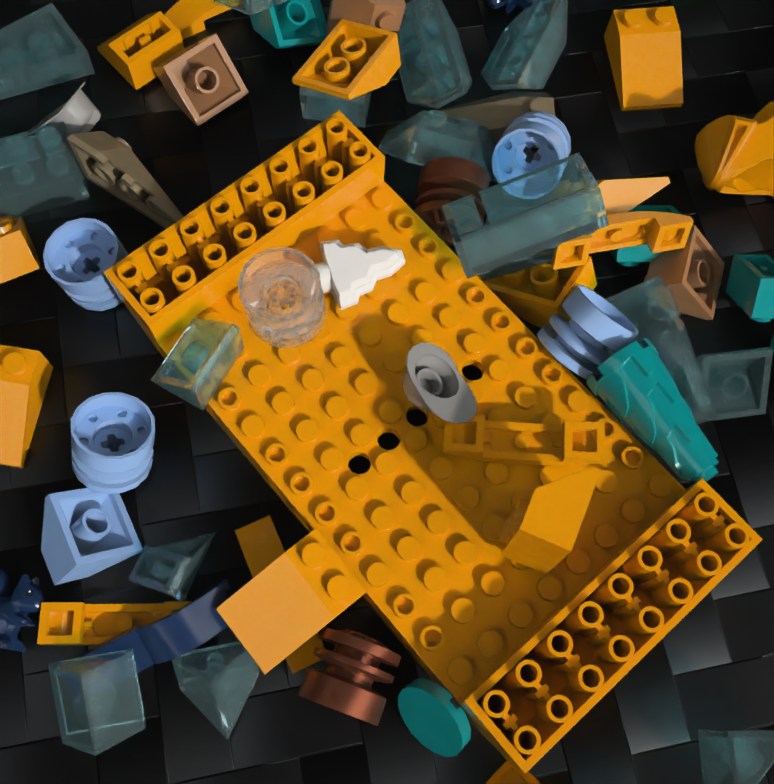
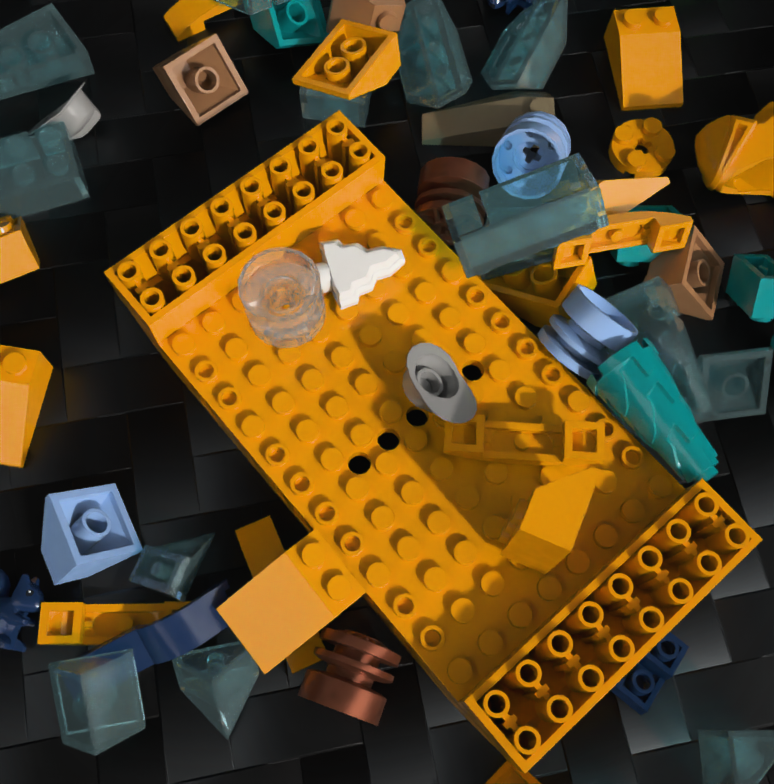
light blue wheel [43,218,129,311] -> none
dark tan wedge [67,131,184,229] -> none
light blue wheel [71,392,155,494] -> none
light orange slope [97,11,184,90] -> none
clear light blue slope [151,318,244,410] -> none
clear light blue wedge [379,110,499,184] -> none
teal tile [398,678,471,757] -> none
none -> light orange plate [608,117,676,178]
none -> dark blue slope [610,632,689,715]

